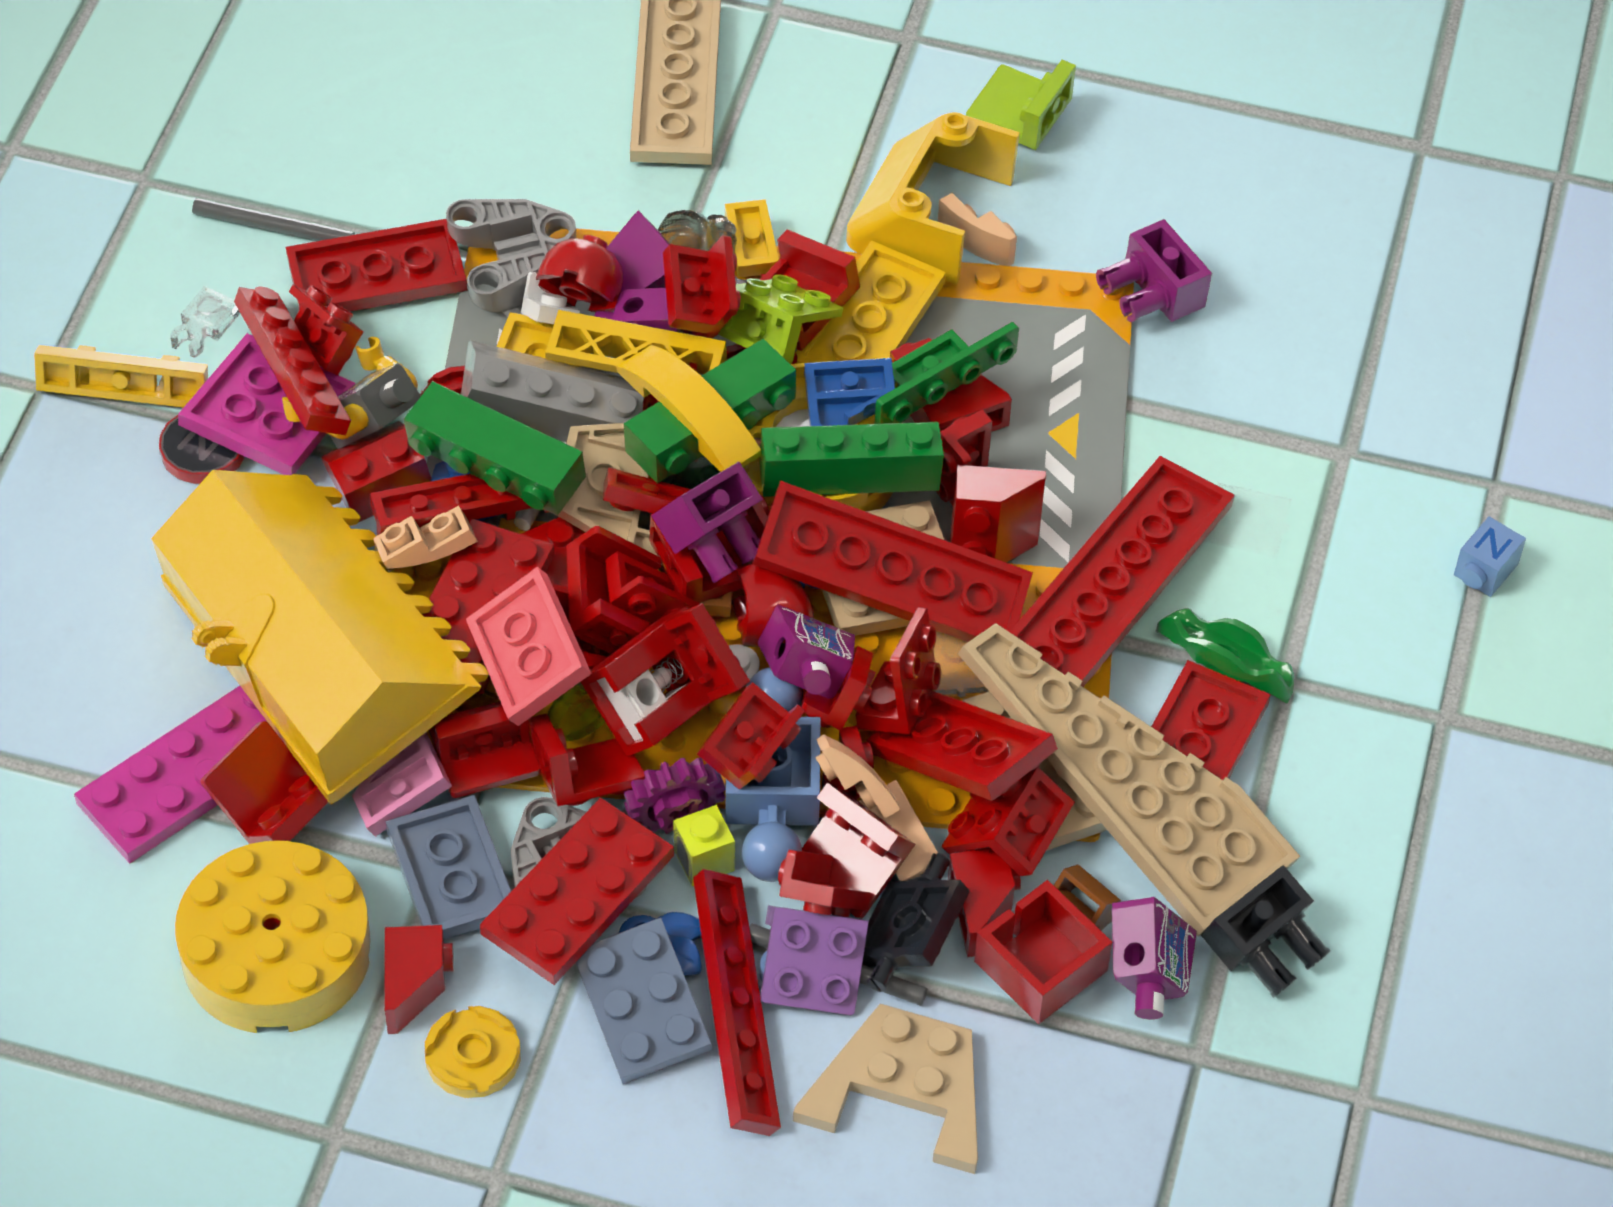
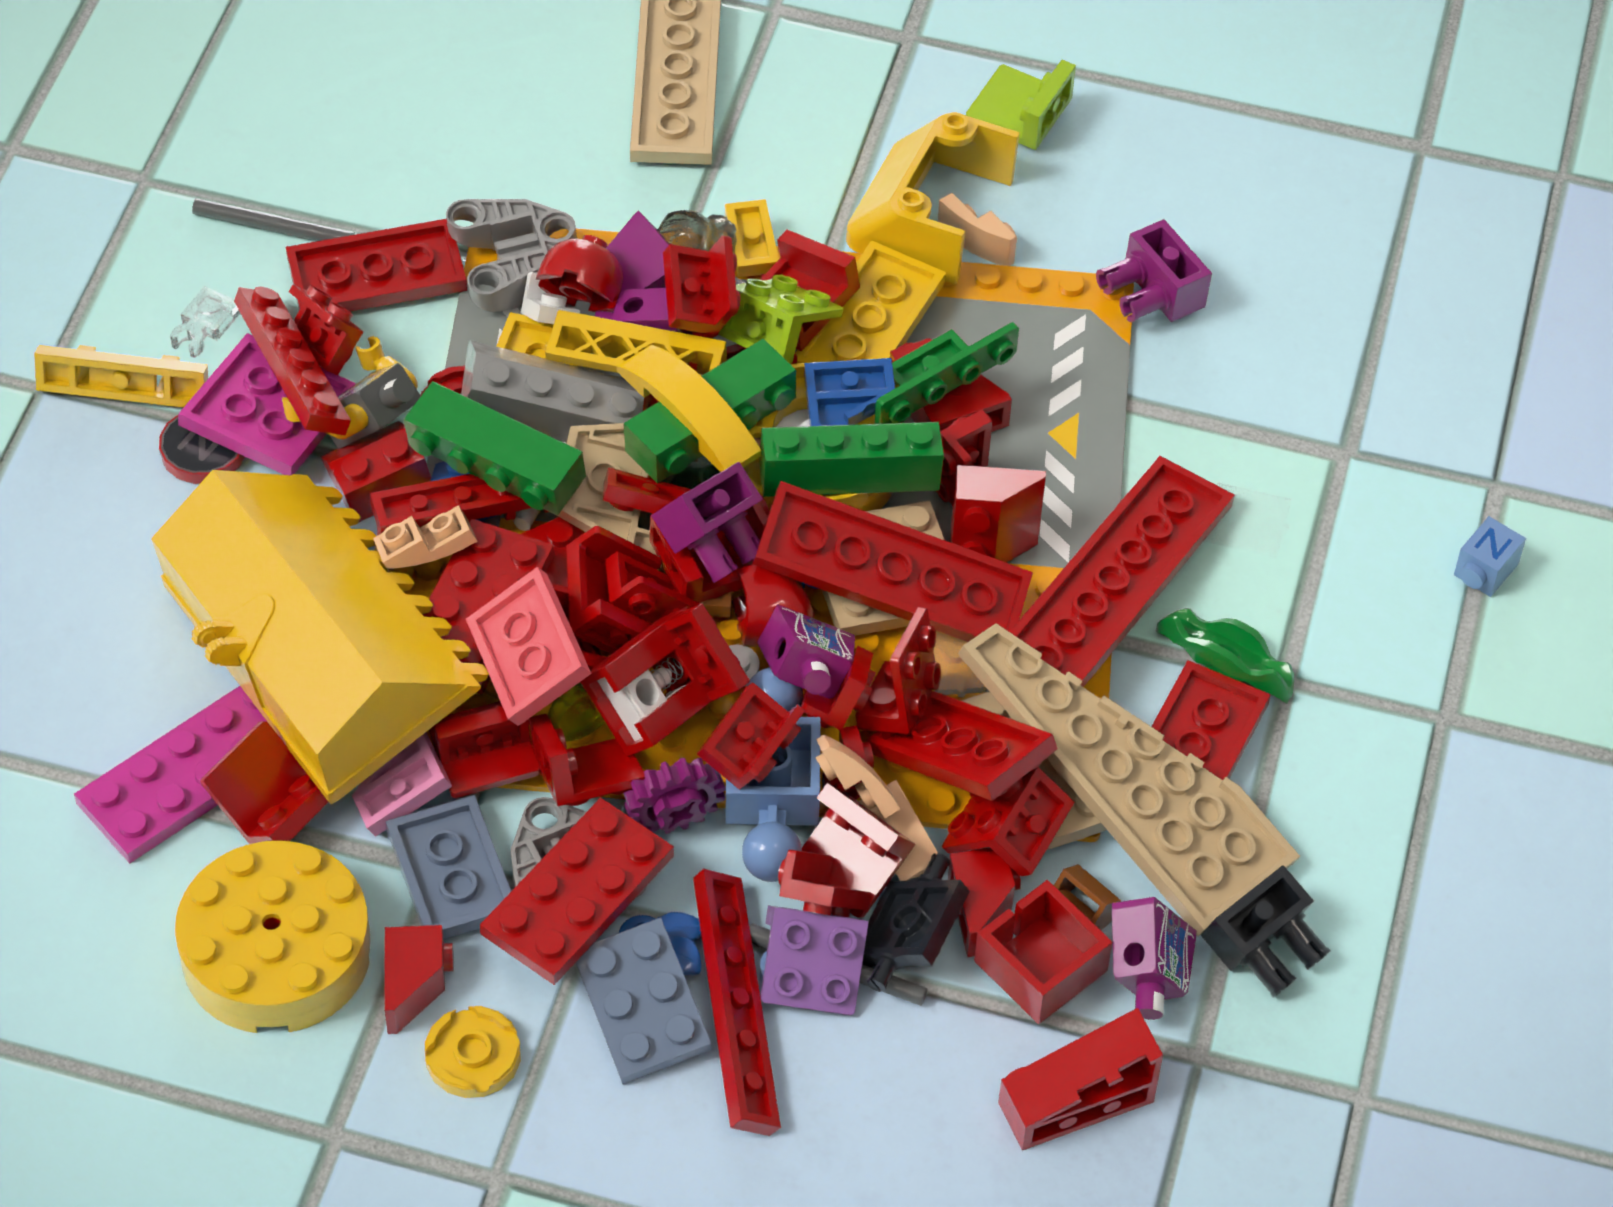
neon yellow brick [673,805,735,886] -> none
tan wing [793,1004,978,1174] -> none
none -> red wedge [998,1008,1163,1151]

